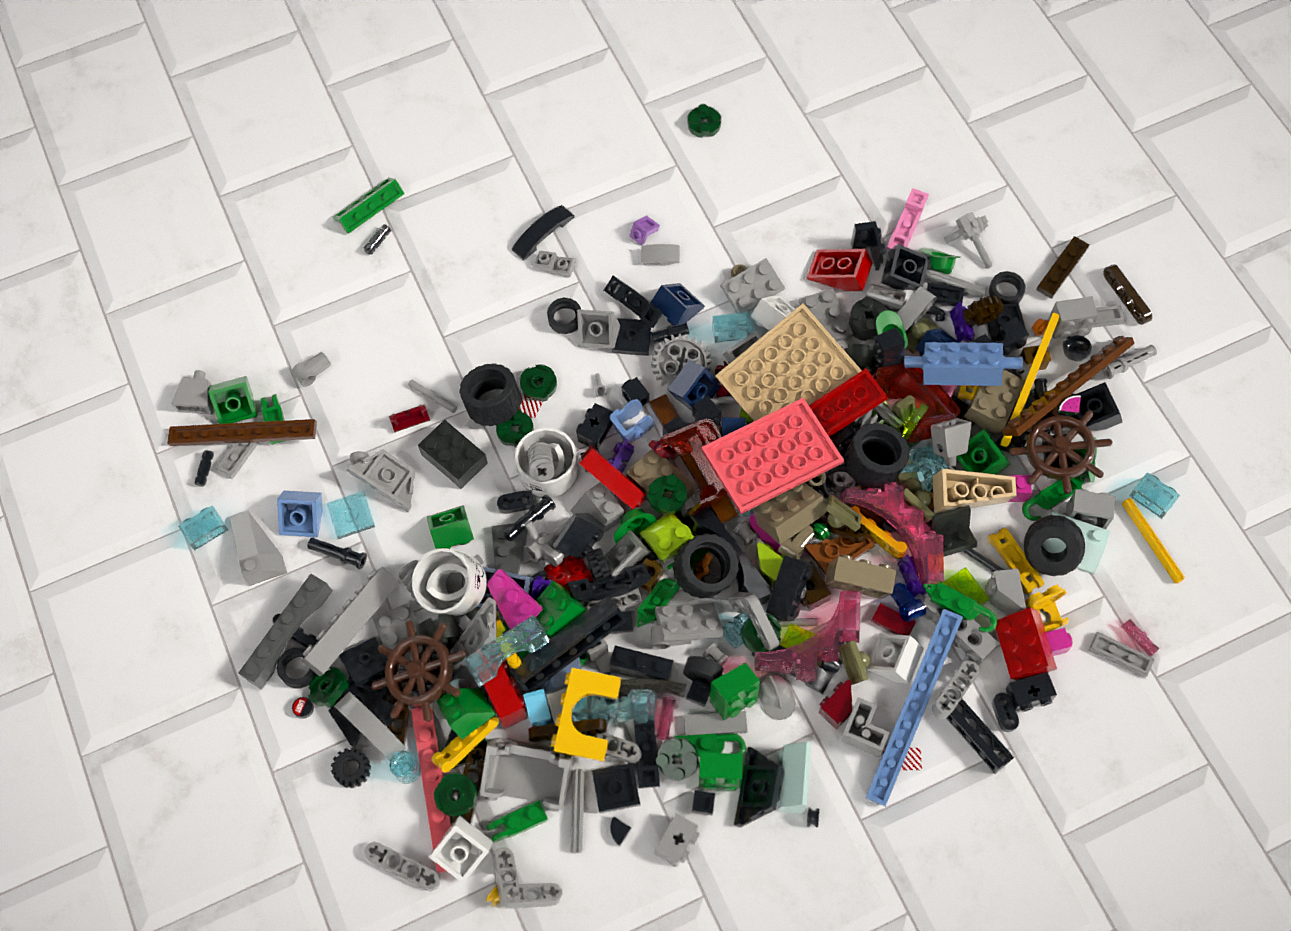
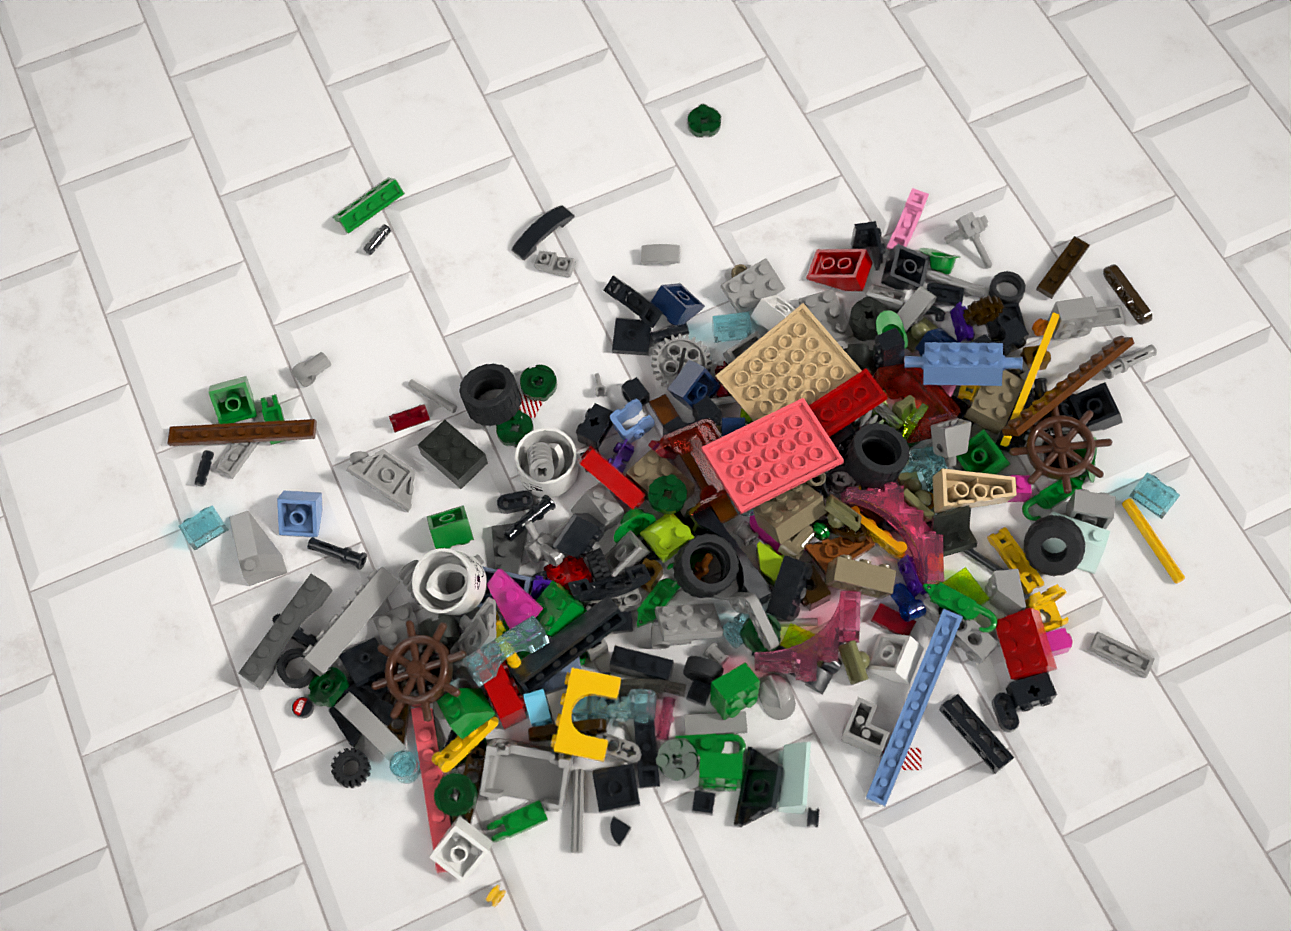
light grey torso [172,370,213,415] -> none
clear light blue tile [327,491,375,539] -> none
light grey beam [364,842,441,891] -> none
light grey beam [493,848,562,909] -> none
black tyre [547,297,581,334] -> none
light grey slope [577,309,620,349] -> none
medium lavender bracket [629,216,660,245] -> none
light grey brick [655,813,700,867] -> none
dark red slope [818,679,853,730] -> none
light grey beam [932,660,980,719] -> none
dark pink tile [1058,395,1081,415] -> none
black hair [1063,335,1092,361] -> none
clear pink pin [1121,619,1160,657] -> none

